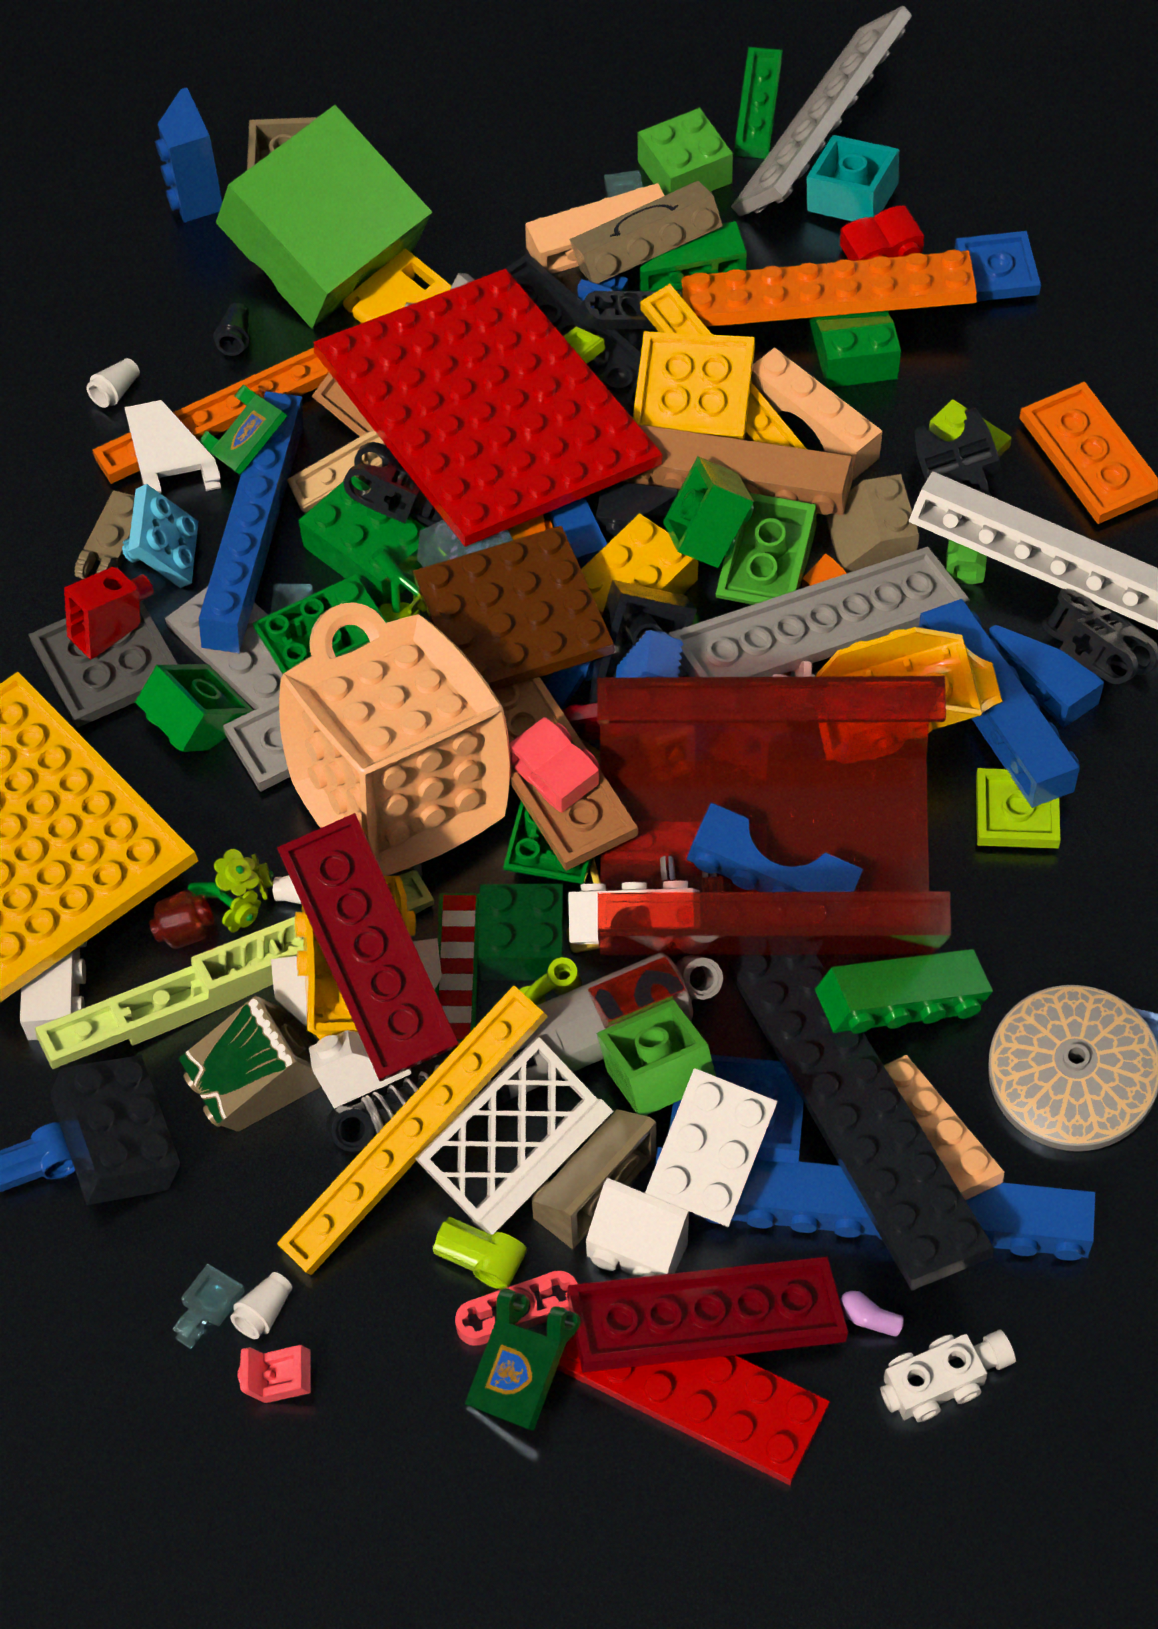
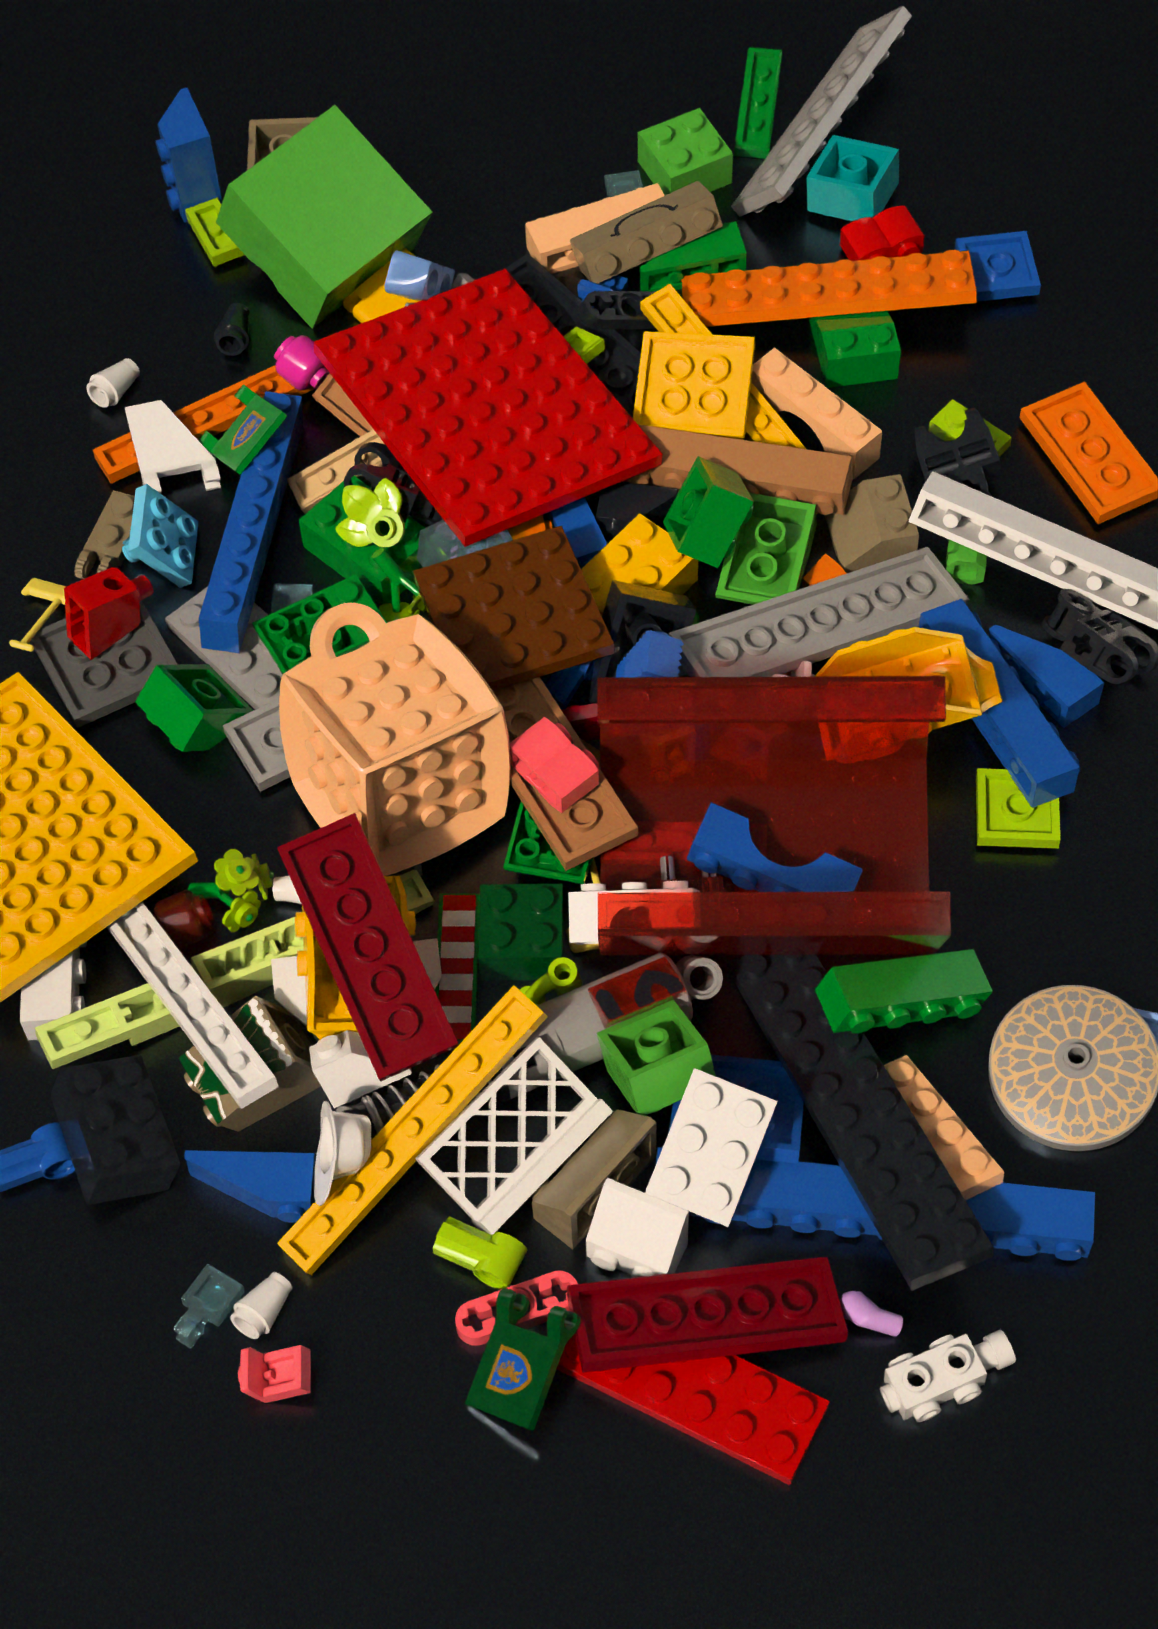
none -> light yellow piece [9,578,66,652]
none -> white plate [107,902,279,1109]
none -> blue slope [184,1150,316,1223]
none -> lime plate [185,197,245,266]
none -> dark pink head [274,335,329,391]
none -> white piece [313,1101,371,1206]
none -> lime plate [336,478,405,548]
none -> medium blue piece [385,250,455,301]

